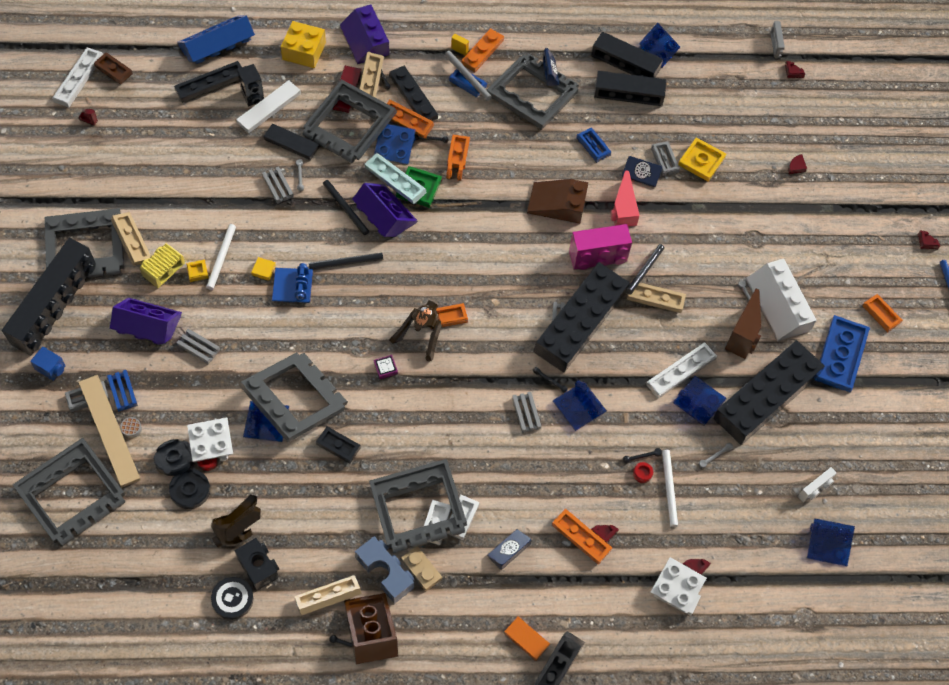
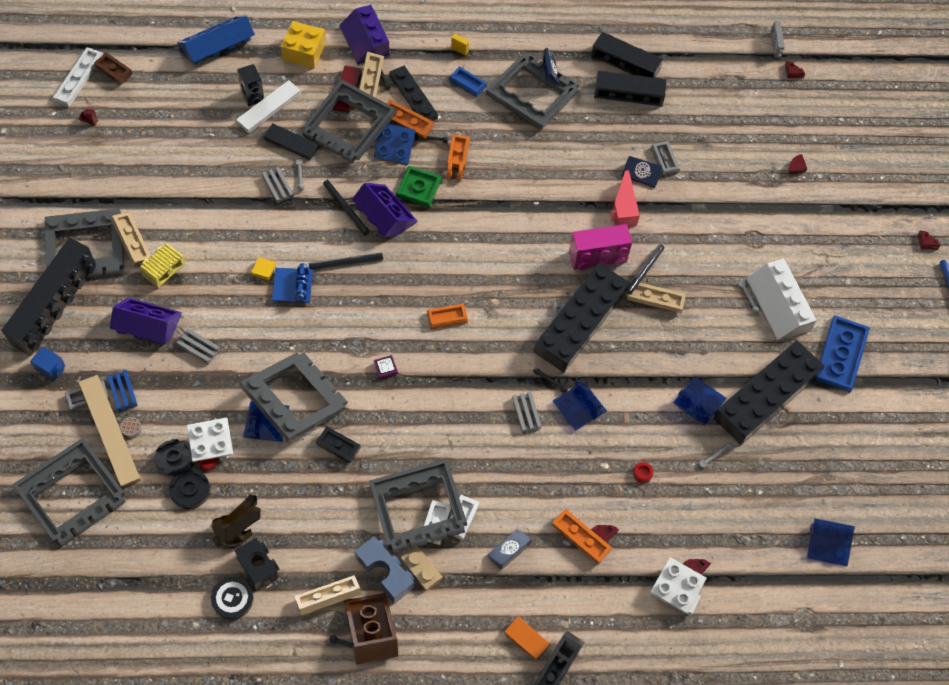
black plate [174,61,242,103] -> none
yellow tile [186,260,209,282] -> none
white bar [206,224,236,290] -> none
light aqua plate [364,153,427,204] -> none
dark brown piece [389,300,442,361] -> none
light grey bar [445,51,492,101] -> none
orange plate [461,28,504,73] -> none
reddish brown slope [527,179,589,224] -> none
blue tile [577,127,611,163] -> none
black hinge [623,448,662,463] -> none
clear blue hinge [639,23,680,68] -> none
white tile [646,342,717,399] -> none
white bar [662,450,678,527] -> none
yellow plate [678,137,727,182] -> none
reddish brown slope [725,288,761,359] -> none
white plate [798,467,836,503] -> none
orange tile [862,294,903,333] -> none

